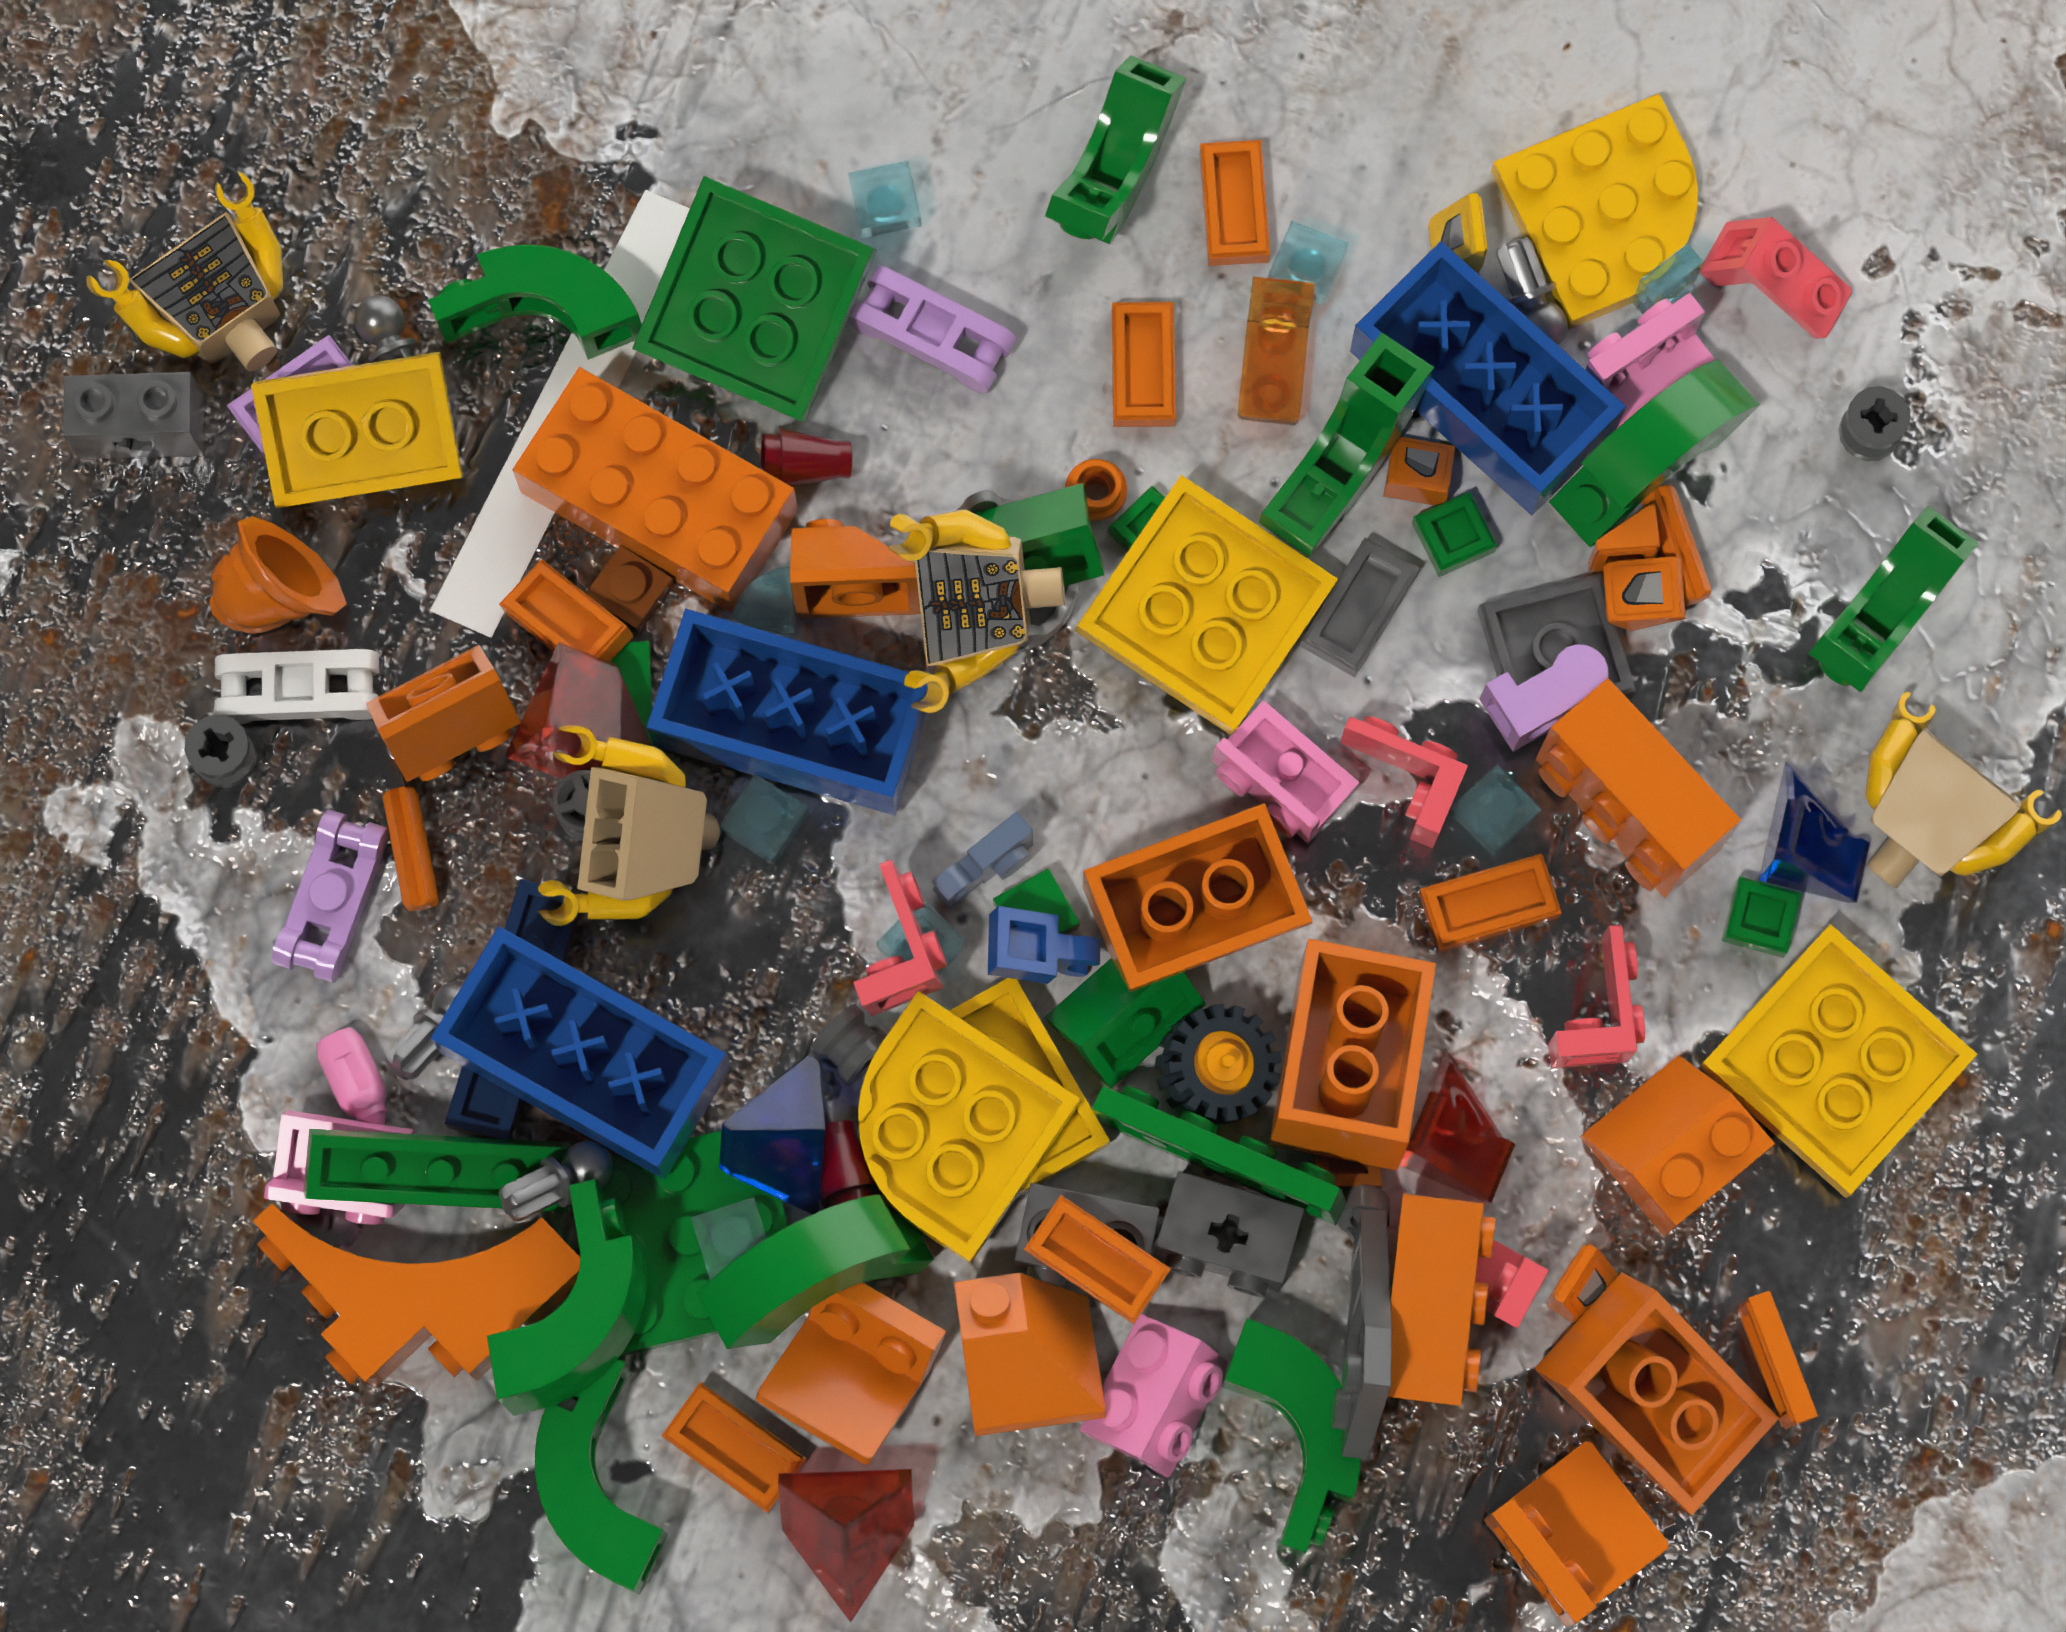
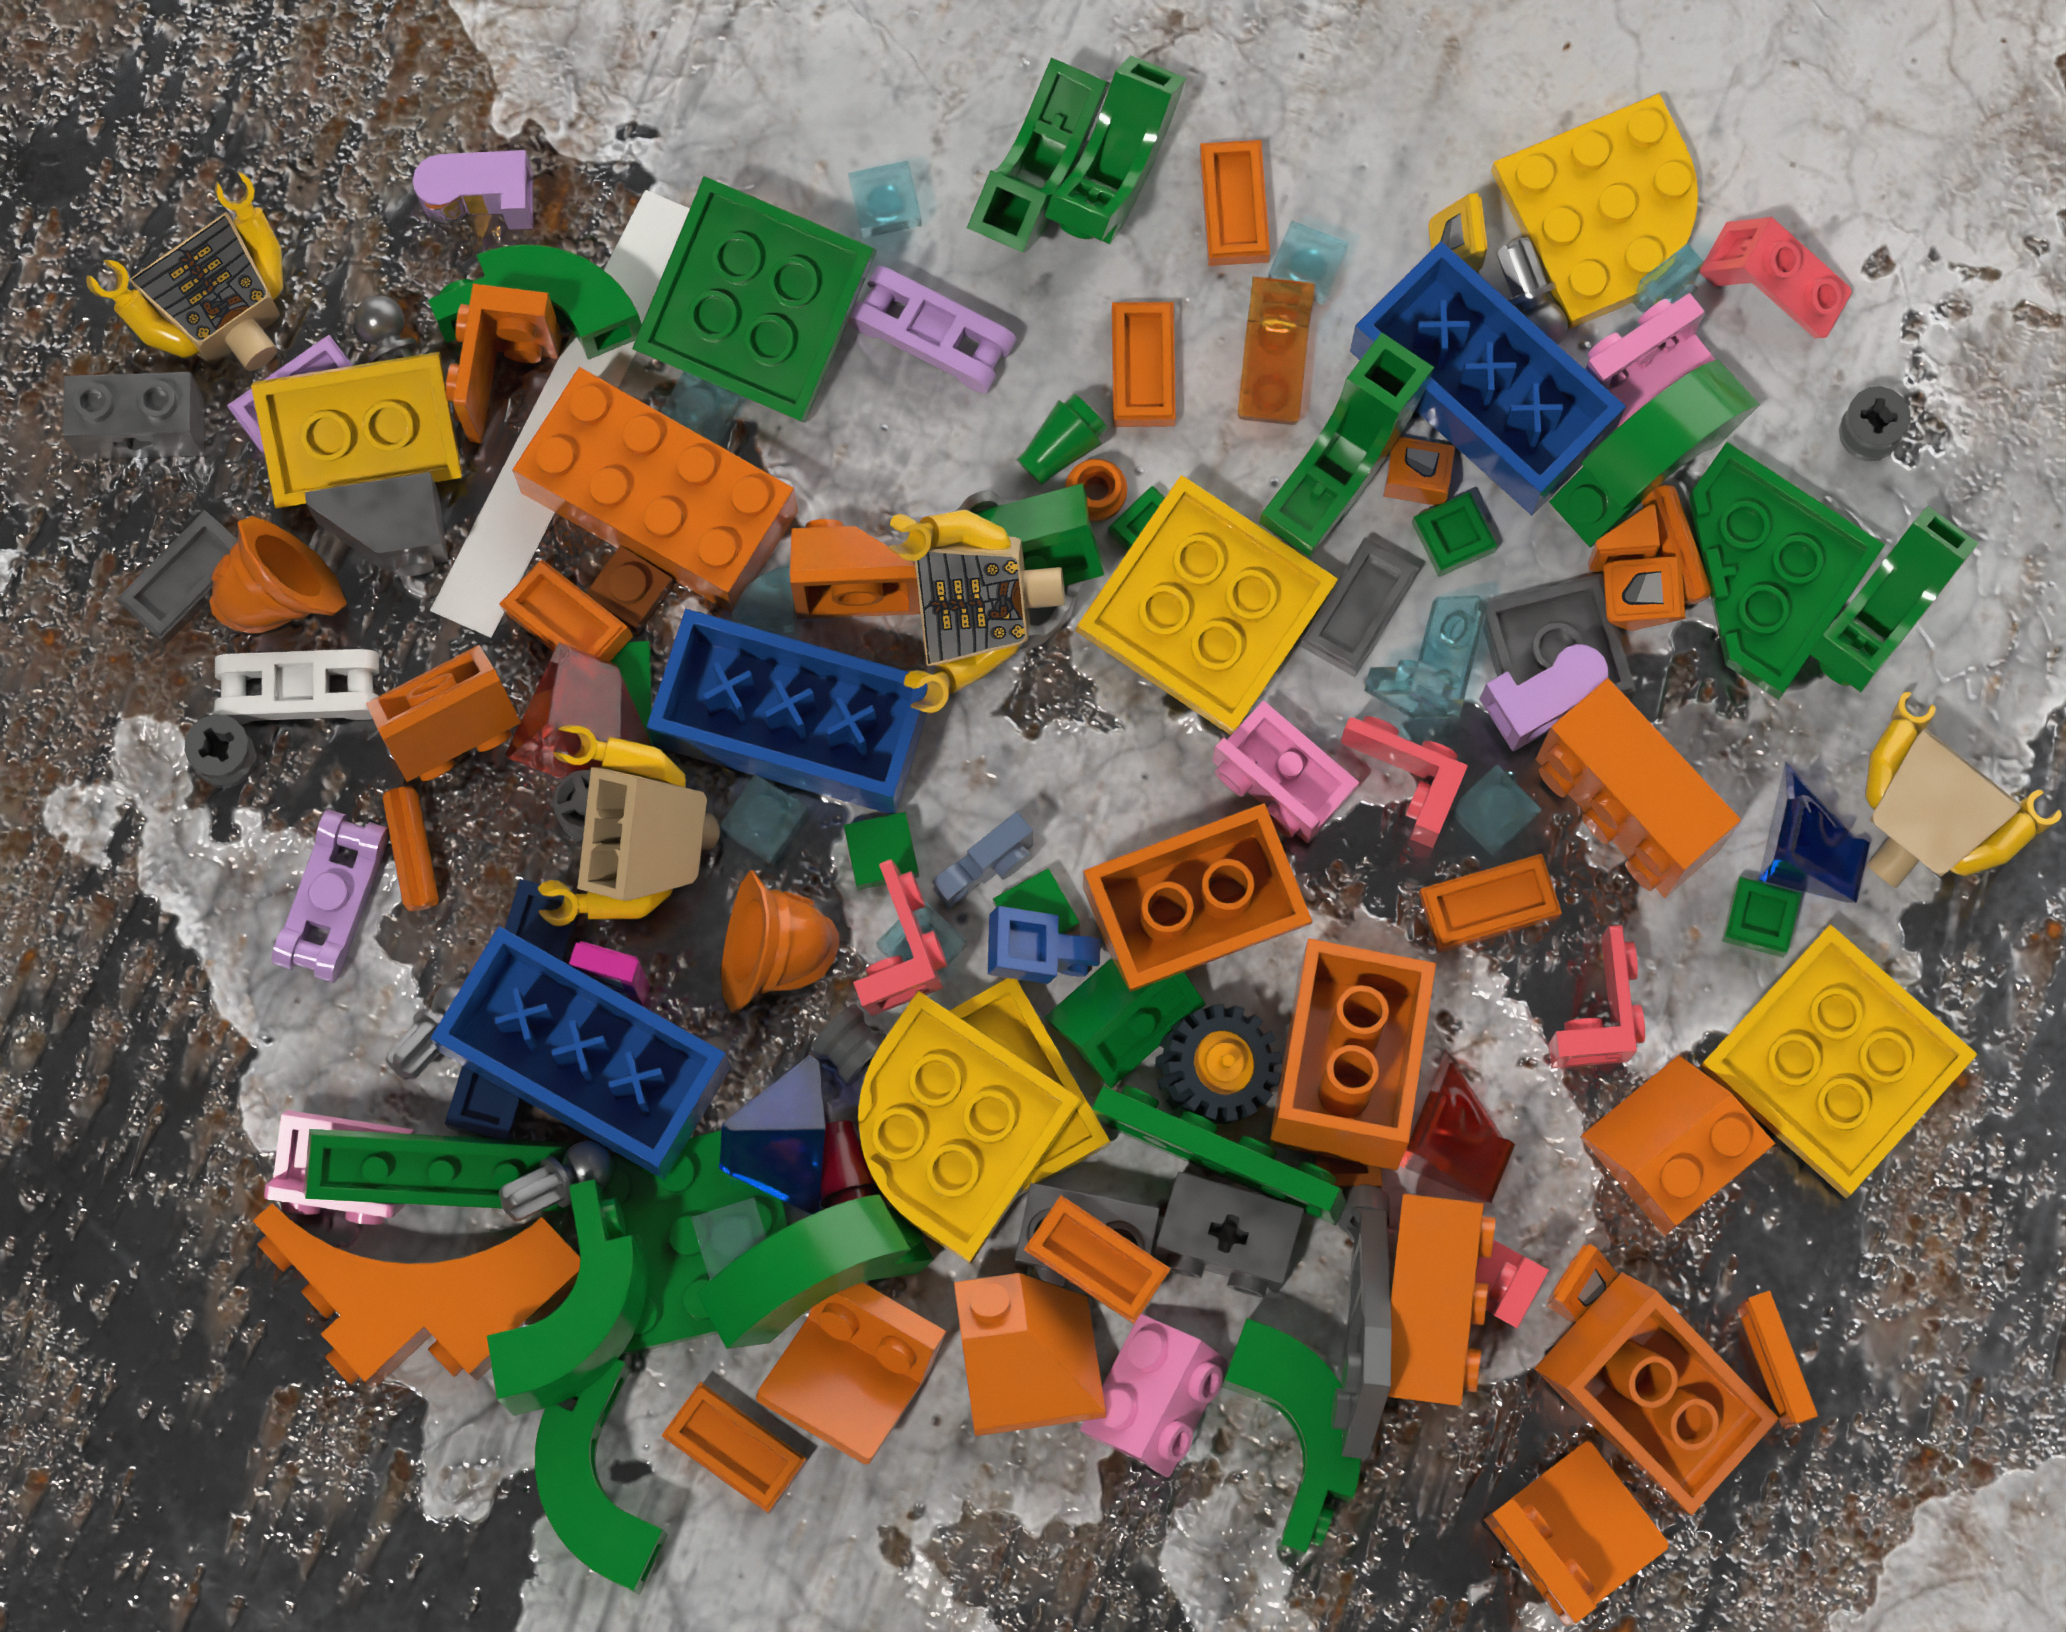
bright pink piece [316,1027,388,1125] -> none
dark red cone [760,428,852,487] -> none
clear red slope [778,1469,914,1623] -> none
none -> flat silver tile [116,510,238,645]
none -> flat silver slope [305,472,449,576]
none -> lavender leg [413,150,533,229]
none -> orange bracket [446,284,562,443]
none -> dark pink tile [569,941,650,1007]
none -> clear light blue plate [661,371,741,445]
none -> orange piece [721,870,839,1014]
none -> green tile [843,812,919,890]
none -> green arch [966,57,1110,253]
none -> green cone [1016,393,1109,486]
none -> clear light blue bracket [1364,595,1488,719]
none -> green plate [1689,441,1885,700]

